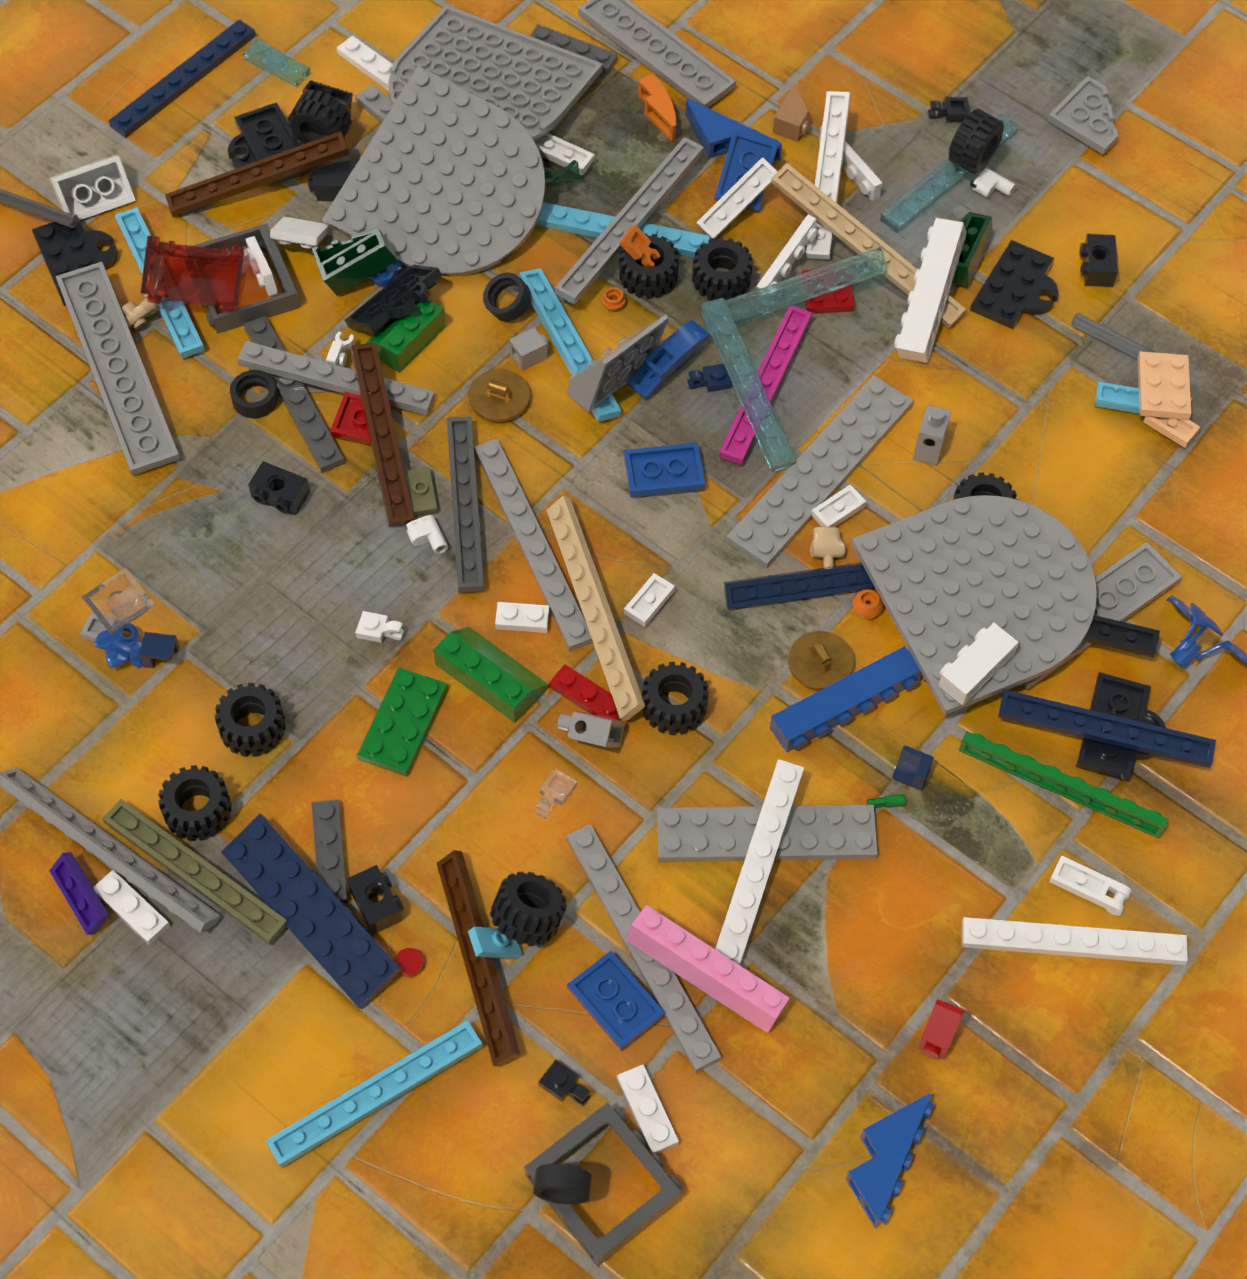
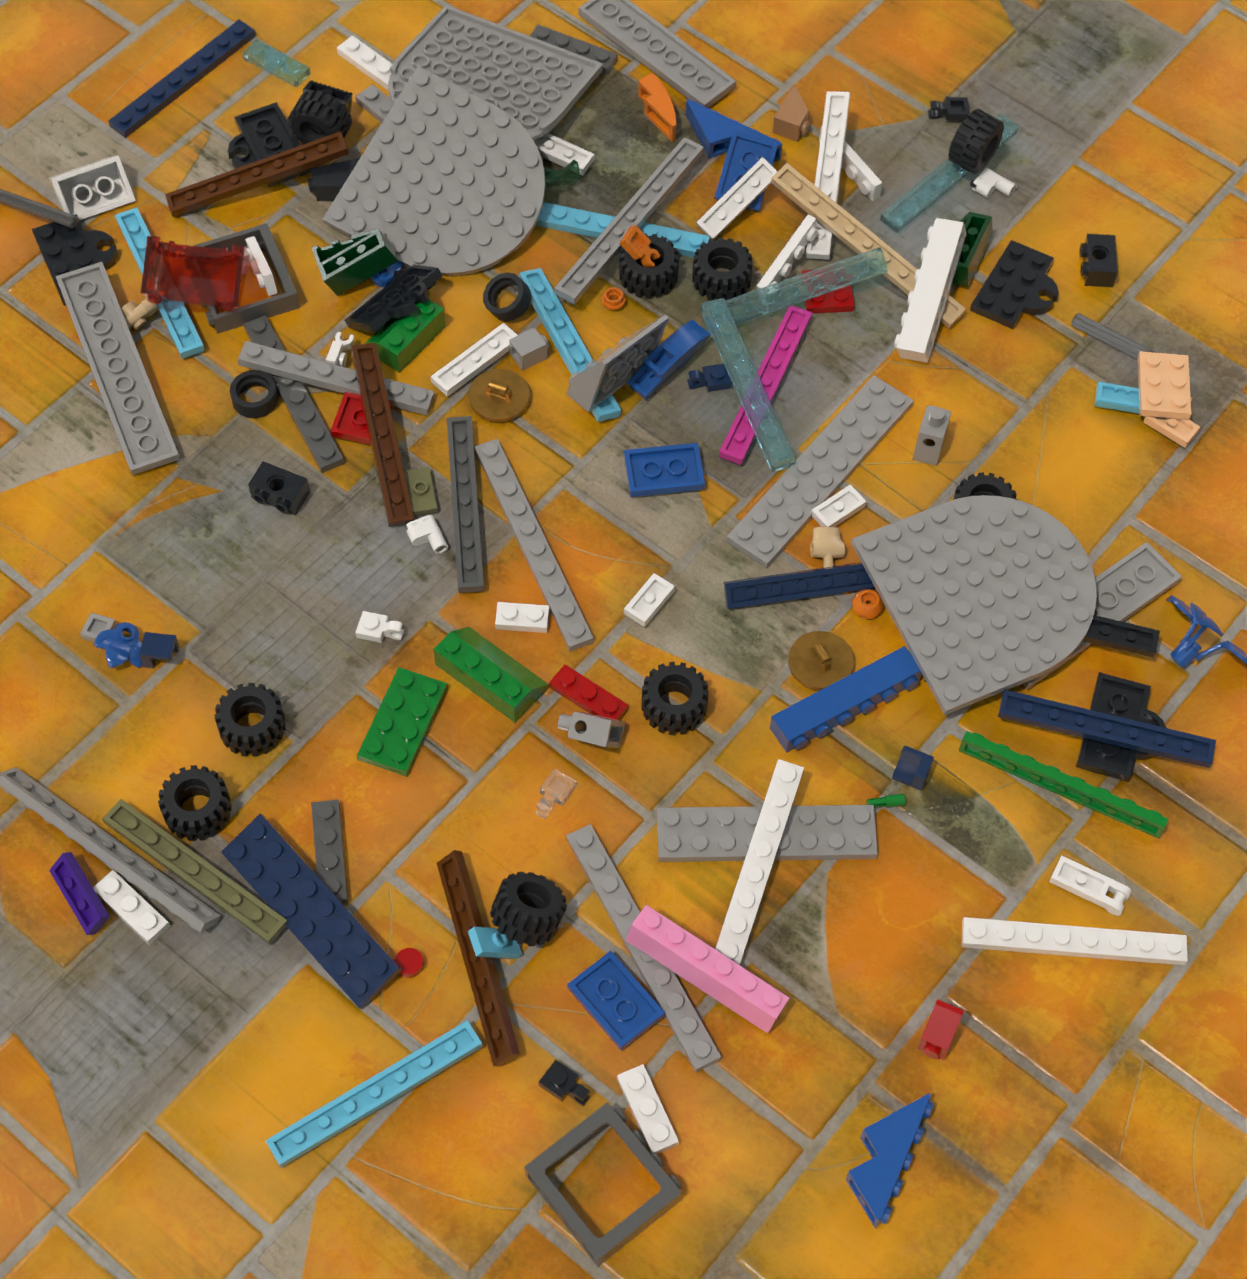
clear slope [82,567,155,636] -> none
white tile [270,217,329,248] -> none
black brick [346,865,404,935] -> none
black tyre [533,1164,592,1204] -> none
tan plate [547,496,645,721] -> none
white brick [939,623,1019,706] -> none
light grey plate [1047,76,1118,155] -> none
none -> white plate [431,323,517,397]

